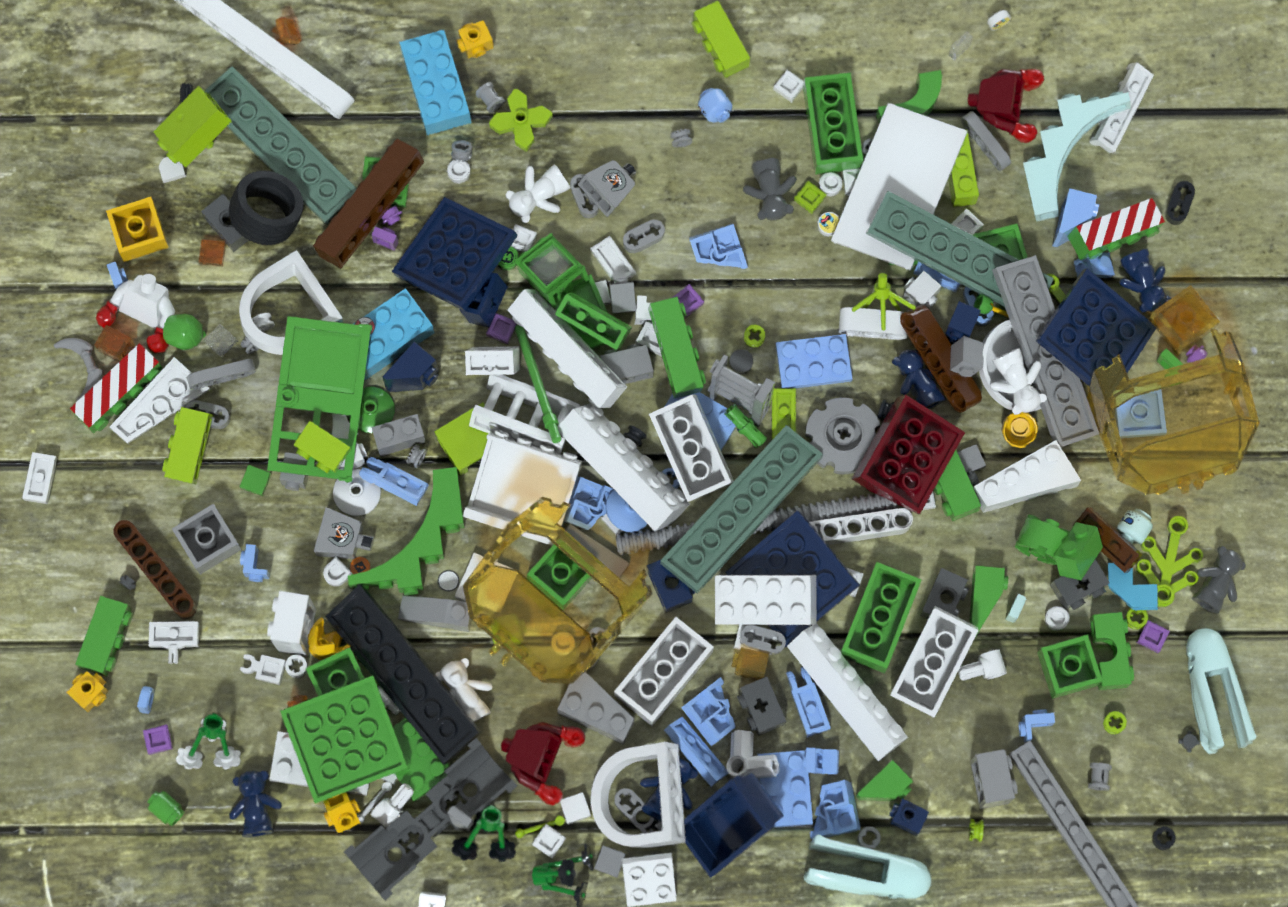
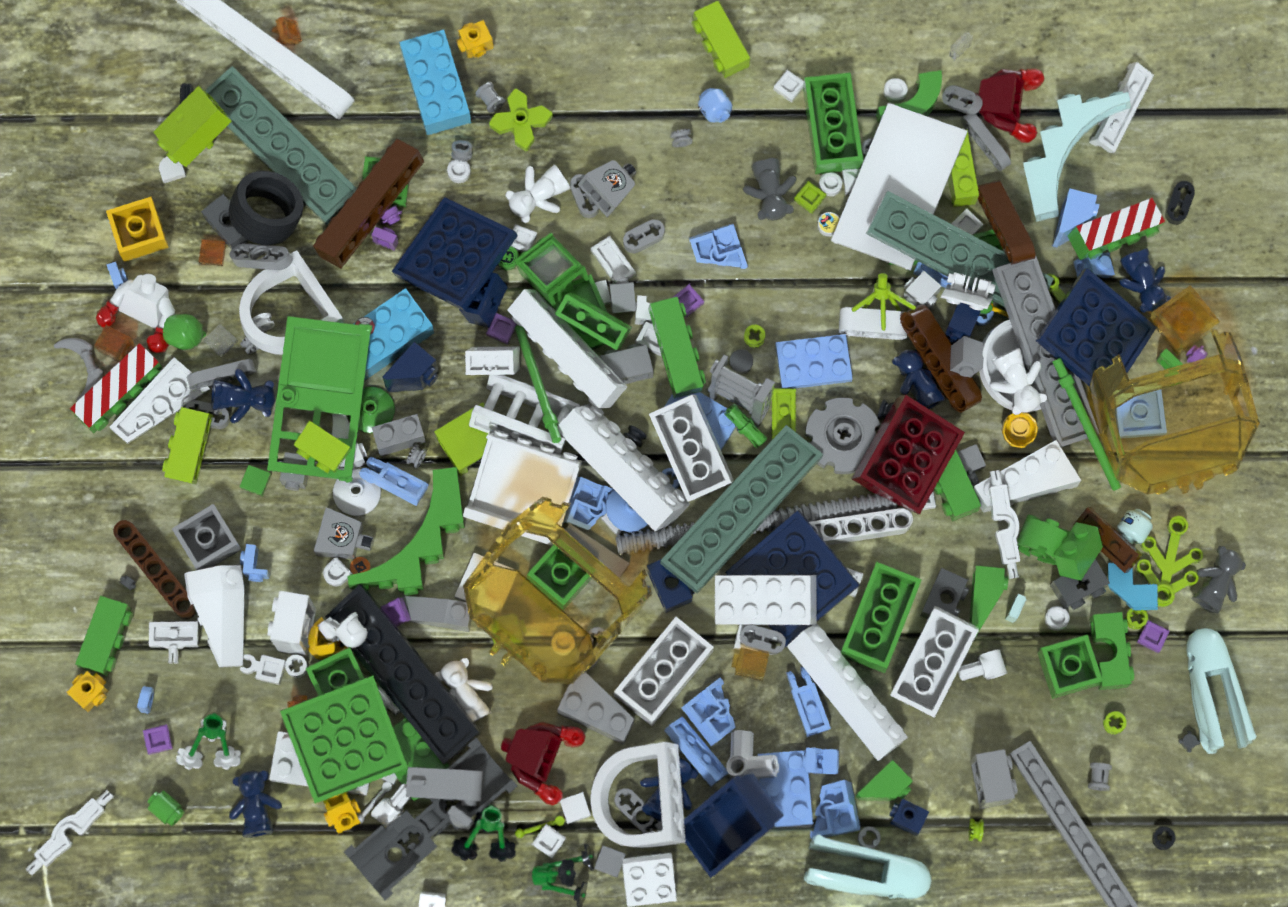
white plate [22,452,57,504] -> none
clear sticker [438,570,459,591] -> none
dark grey brick [737,677,786,736] -> none
white tile [987,10,1011,30] -> none
light blue bracket [1018,709,1055,742] -> none
none -> white piece [25,790,114,876]
none -> white wedge [185,565,244,667]
none -> dark blue piece [211,369,276,424]
none -> light grey beam [230,244,292,270]
none -> white piece [318,612,367,648]
none -> medium lavender tile [381,598,411,627]
none -> light grey door [406,767,483,806]
none -> white tile [884,78,907,103]
none -> white hinge [941,272,996,310]
none -> light grey beam [942,85,982,115]
none -> reddish brown beam [977,180,1036,265]
none -> white piece [988,470,1020,579]
none -> bright green bar [1052,358,1121,491]

